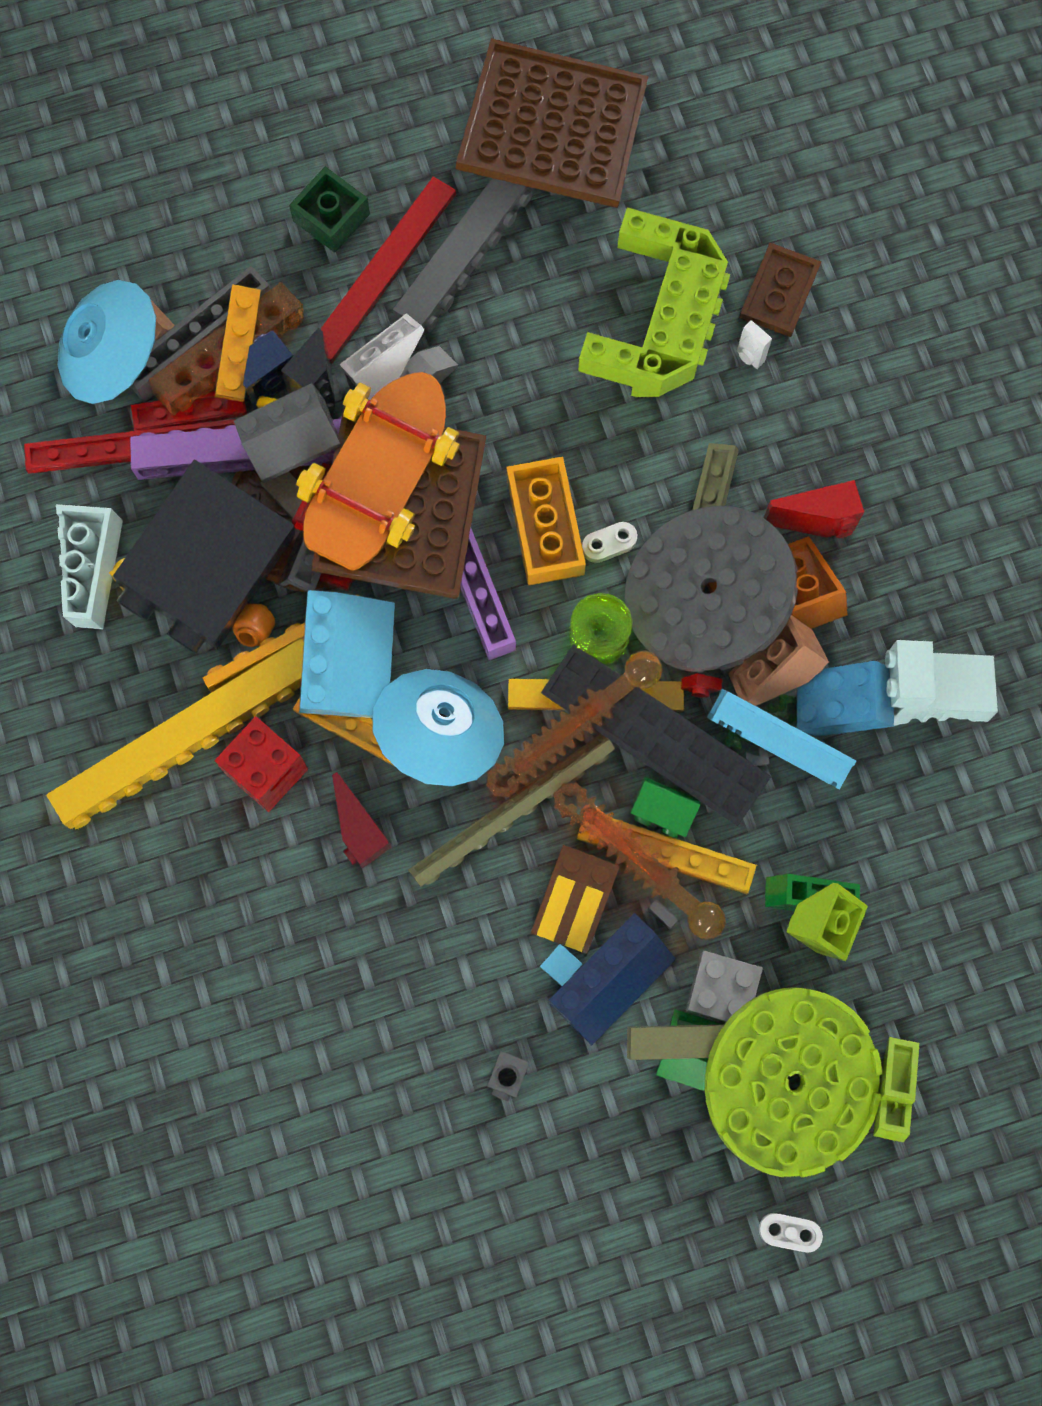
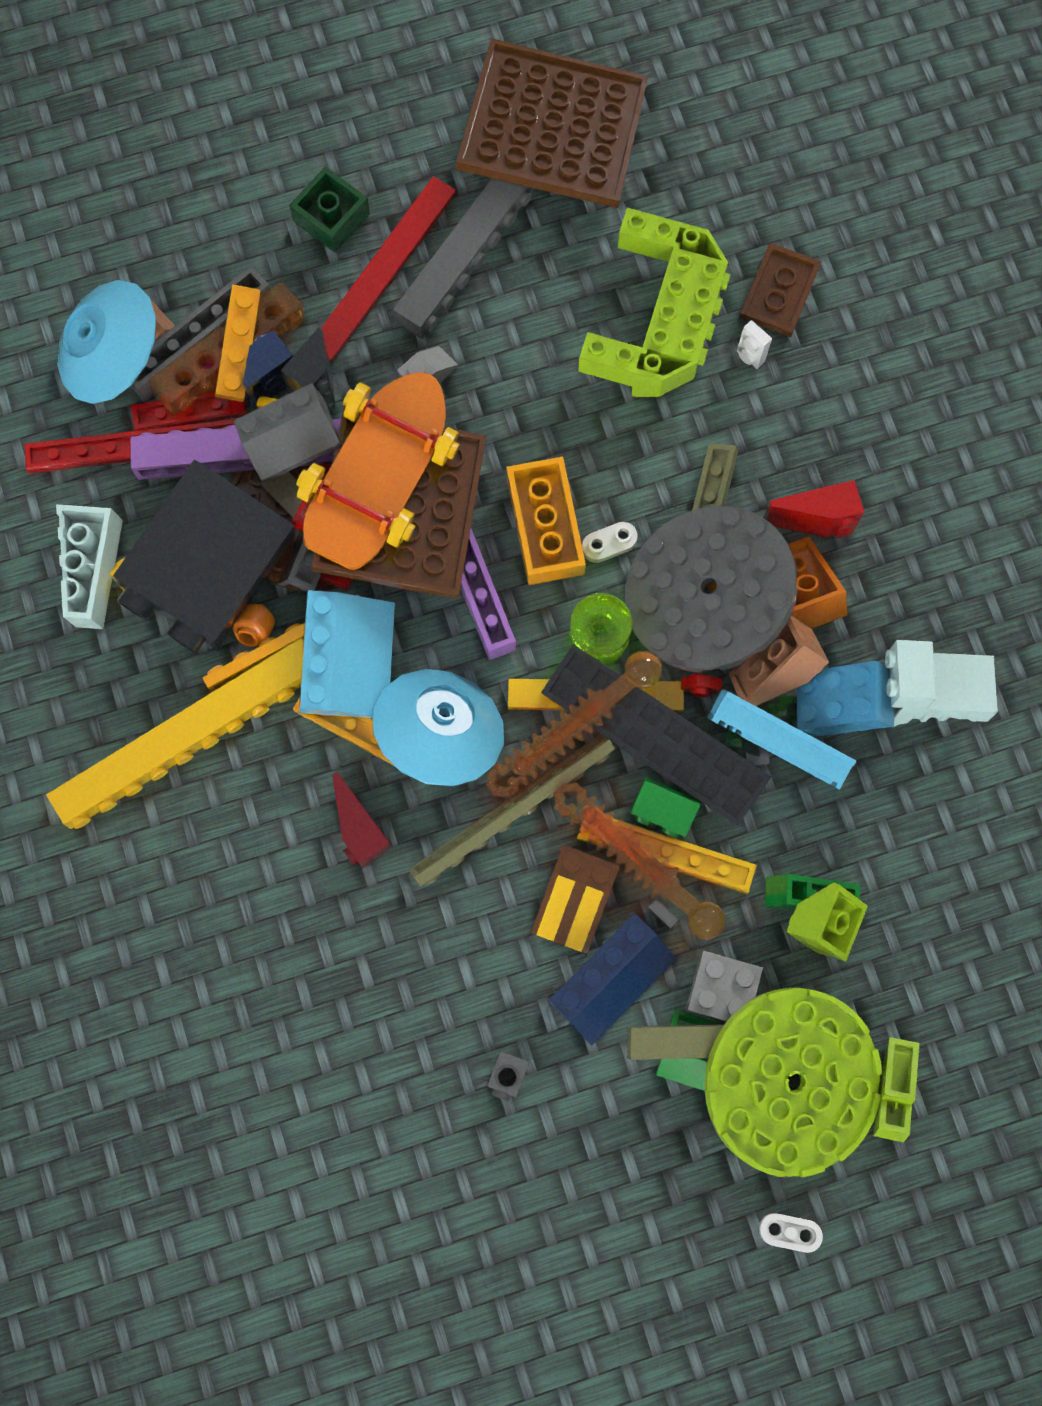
red container [214,716,308,813] -> none
white slope [339,313,424,400] -> none
medium azure tile [540,944,583,986] -> none

